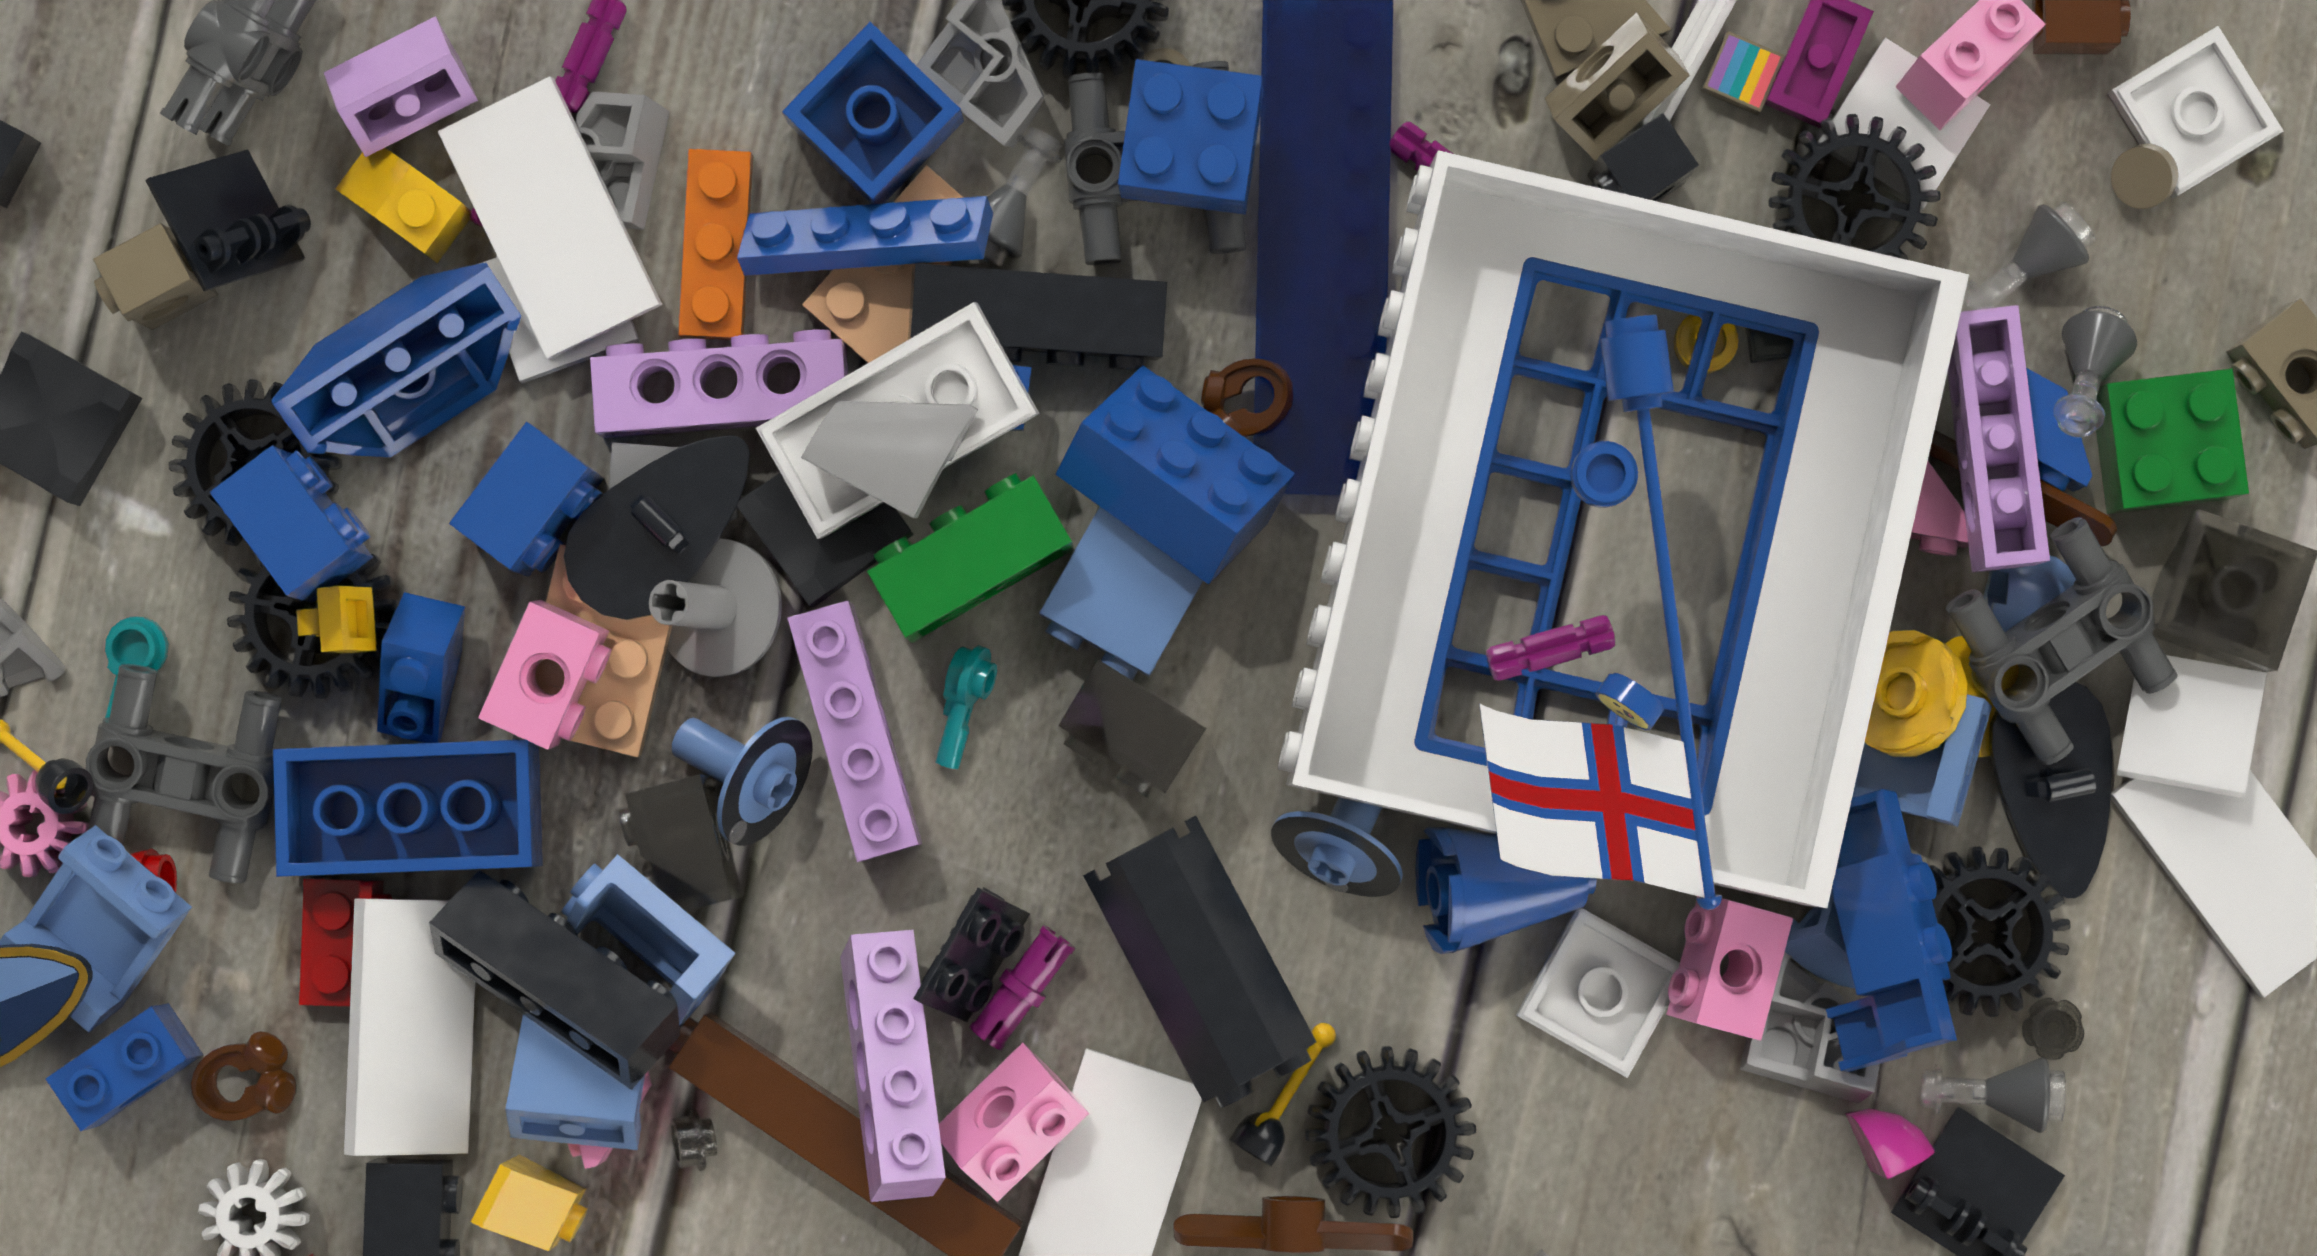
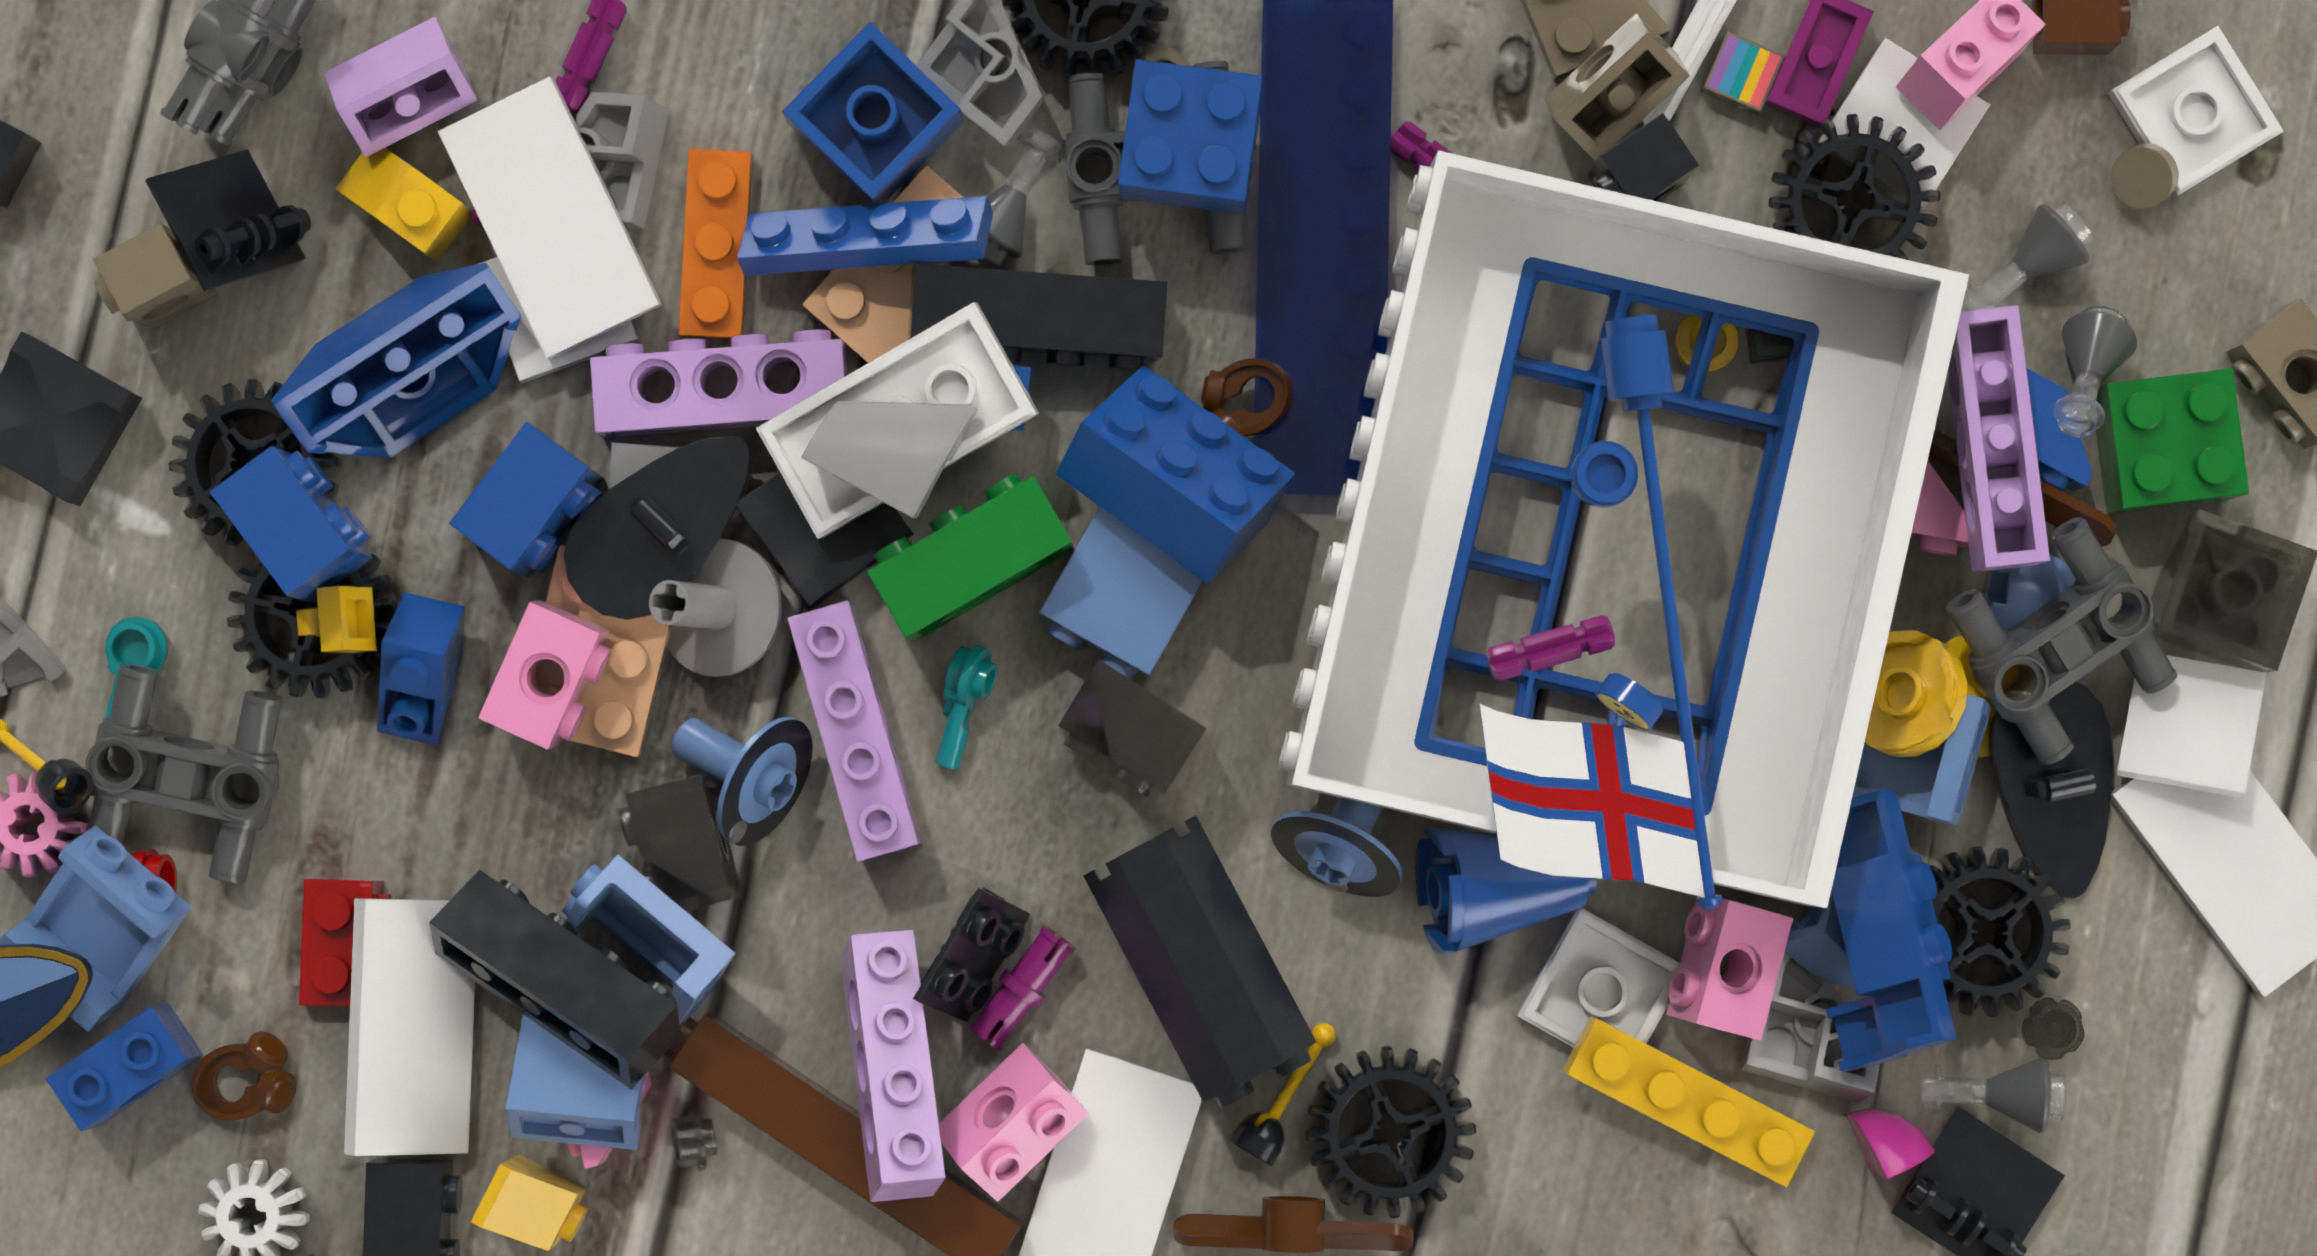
blue brick [273,739,543,877] -> none
none -> yellow plate [1562,1015,1816,1187]

